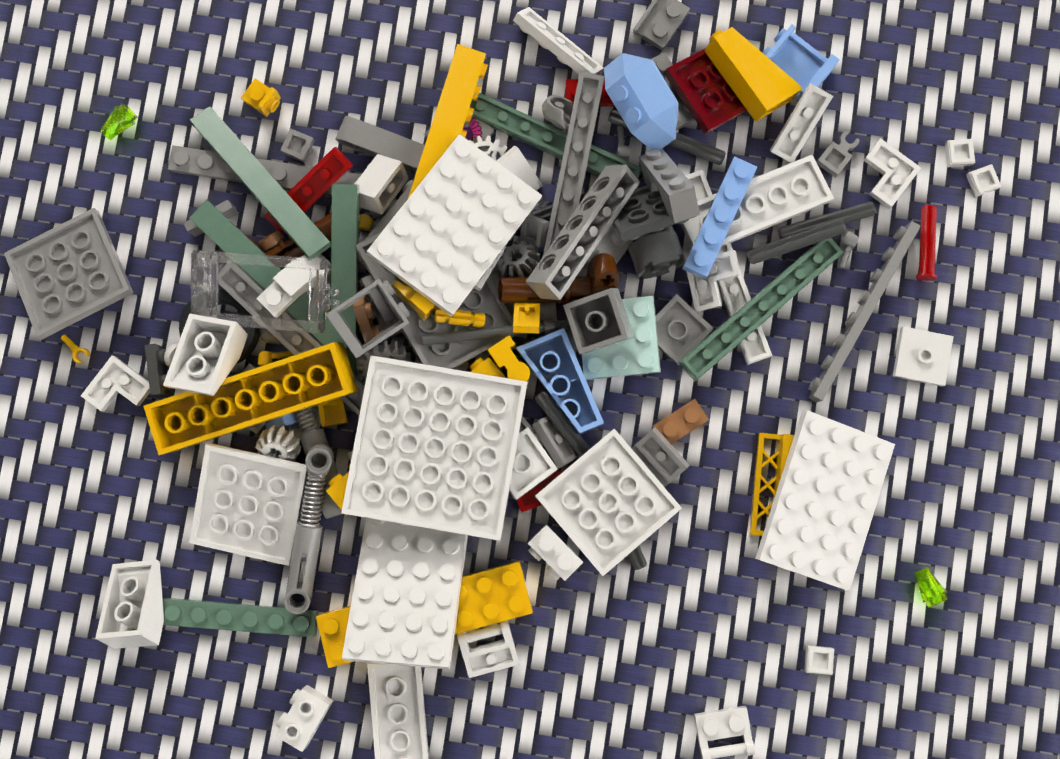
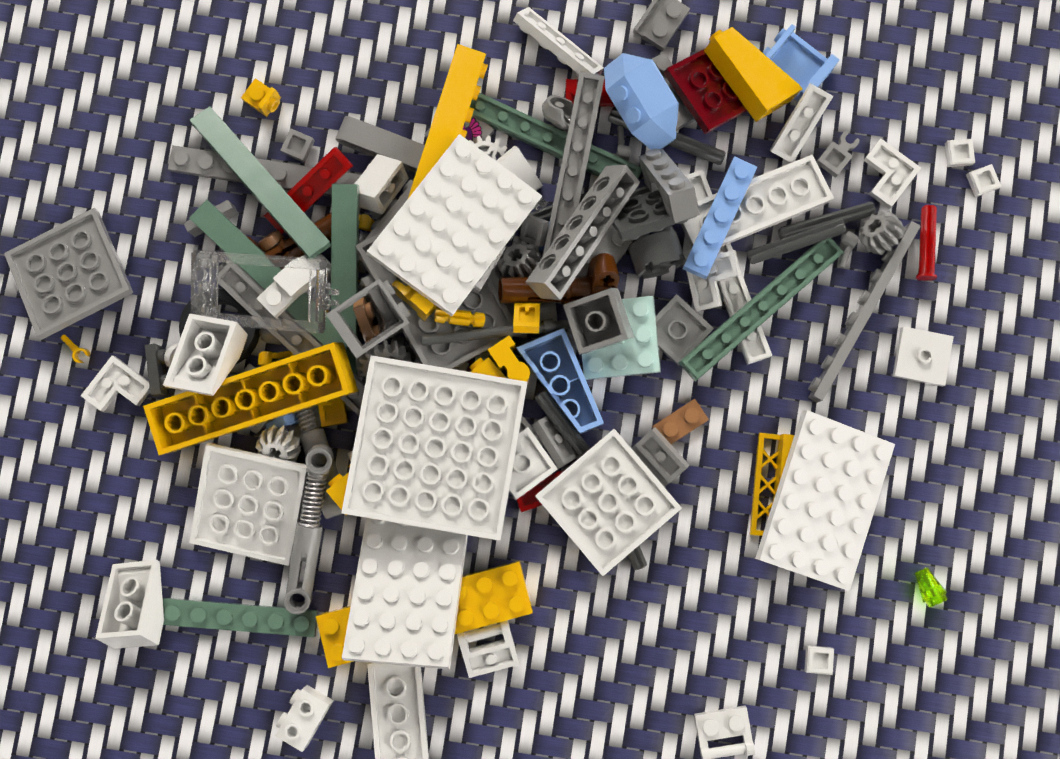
clear neon green cone [100,103,138,140] -> none
white brick [528,525,583,581] -> none
none -> light grey gear [858,210,904,255]

